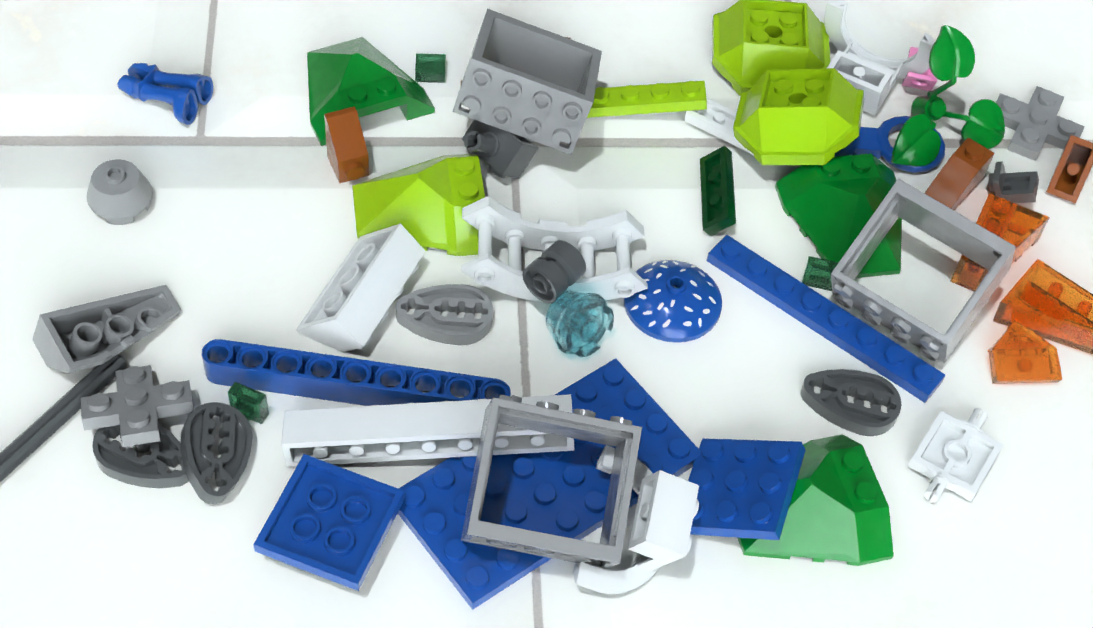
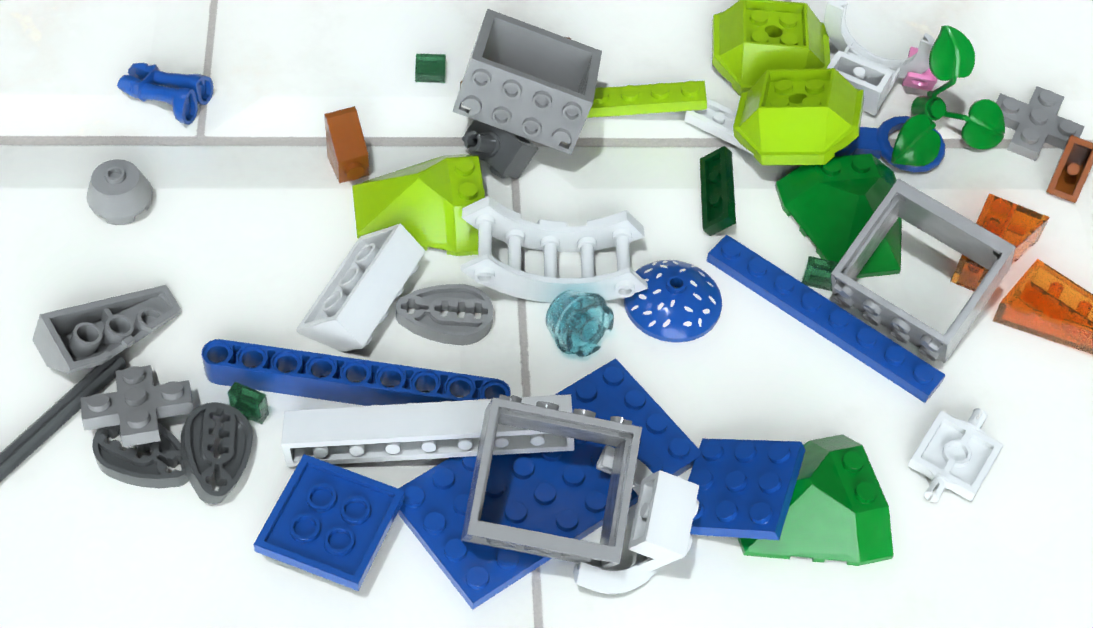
green wedge [307,37,435,146] -> none
dark grey wheel [522,240,586,303] -> none
dark grey piece [800,369,902,436] -> none
dark orange slope [925,138,995,210] -> none
clear orange slope [987,320,1062,384] -> none
dark grey bracket [989,161,1039,204] -> none

